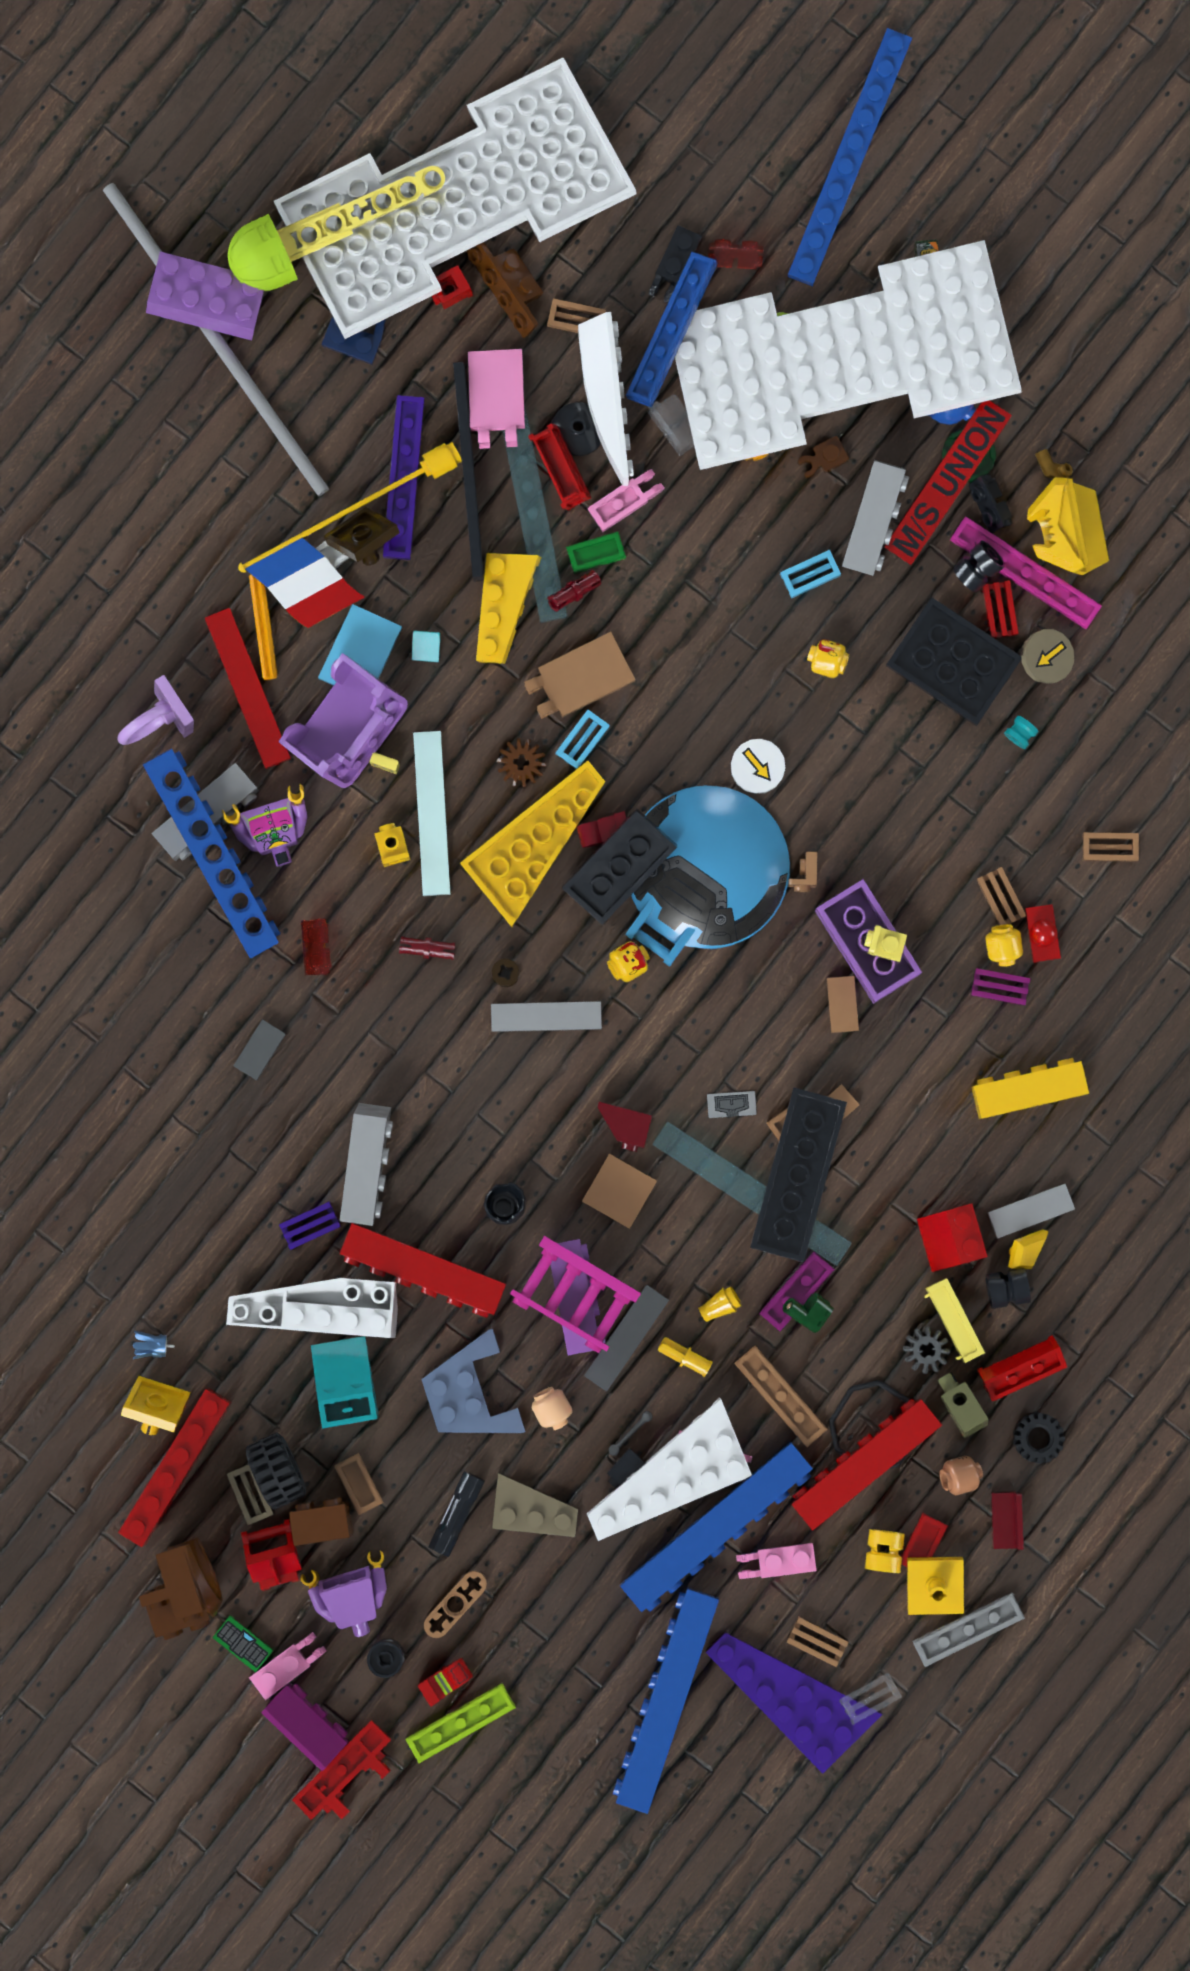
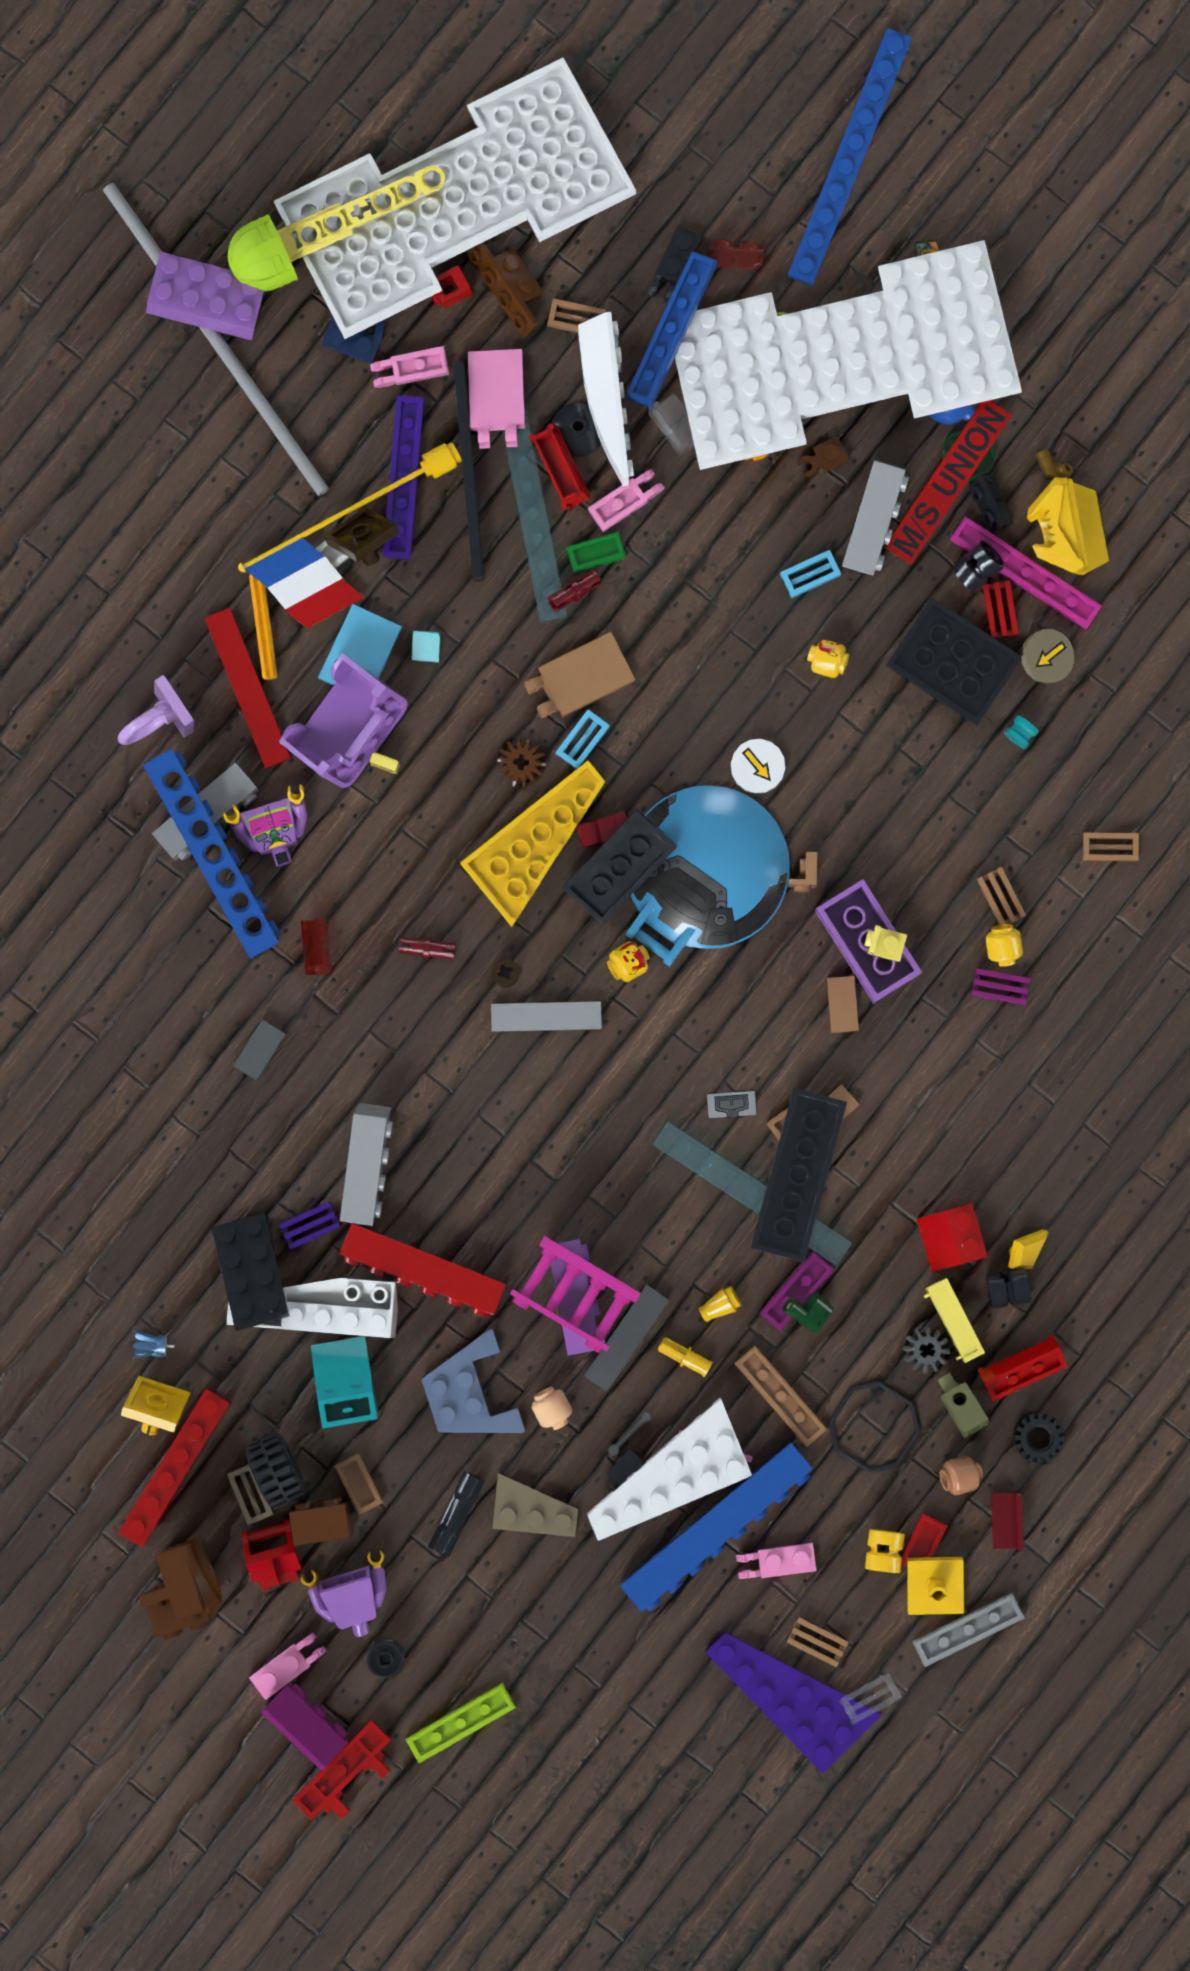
tile [212,1615,273,1673] -> none
yellow brick [374,823,411,867] -> none
light aqua tile [413,731,451,896] -> none
red leg [417,1657,473,1707] -> none
medium nougat beam [424,1570,487,1638] -> none
yellow wing [476,553,541,664] -> none
black hair [484,1182,526,1225] -> none
medium nougat tile [582,1154,657,1229] -> none
dark red slope [597,1102,652,1152] -> none
blue brick [613,1587,719,1814] -> none
red brick [791,1398,942,1531] -> none
yellow brick [971,1058,1089,1119] -> none
light grey tile [987,1184,1075,1238] -> none
red tile [1025,904,1061,963] -> none
none -> black plate [211,1213,290,1331]
none -> bright pink hinge [370,346,449,388]

